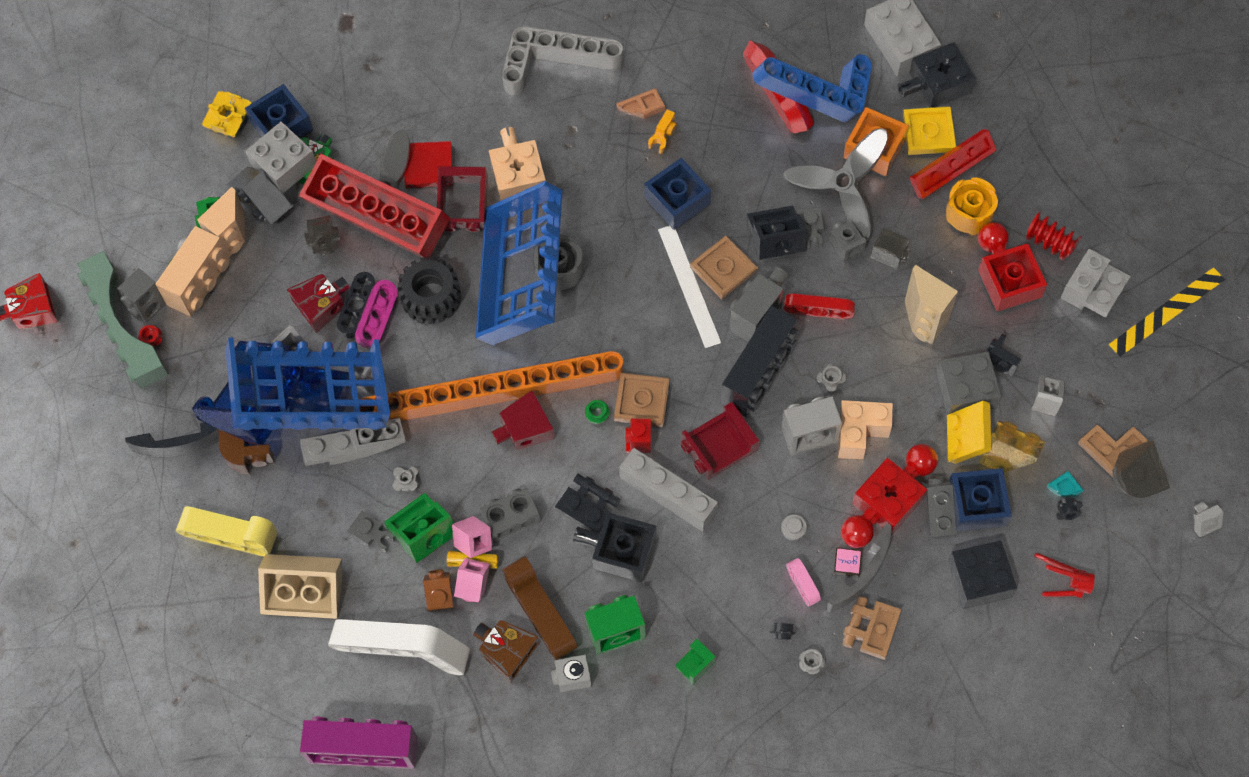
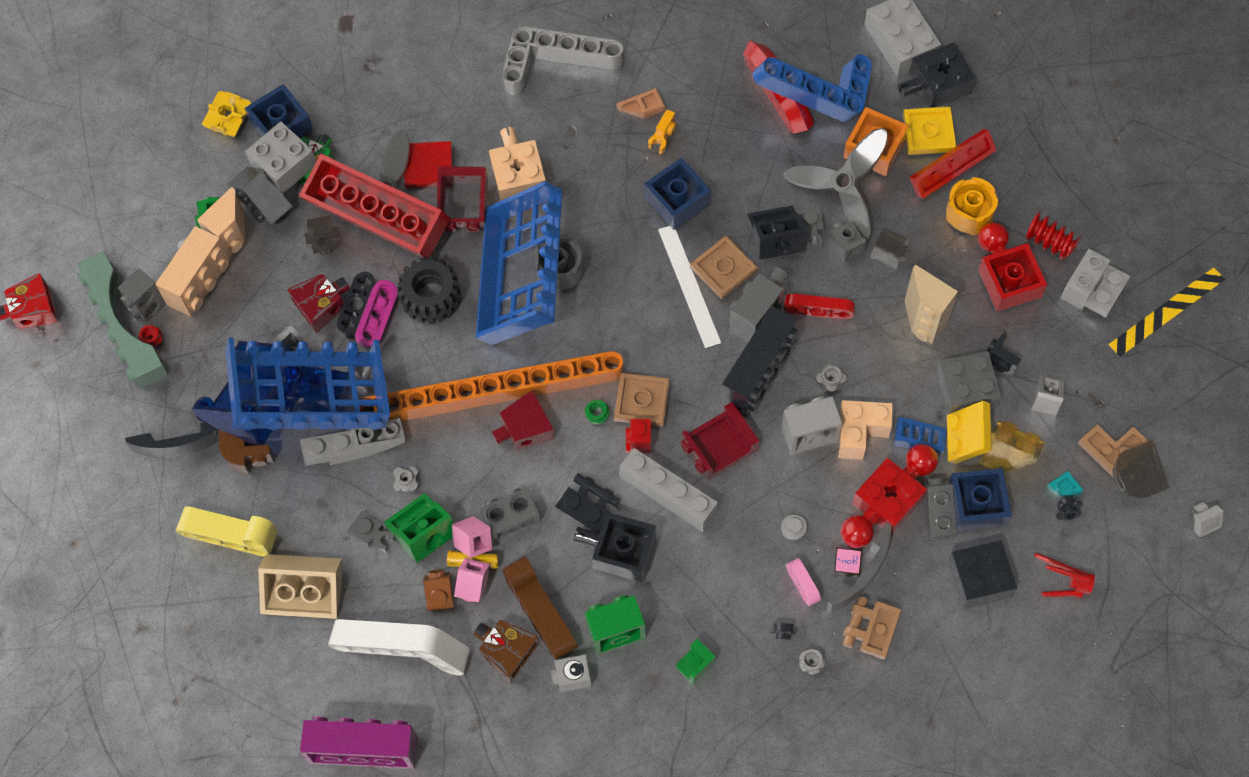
none -> blue slope [893,417,947,453]

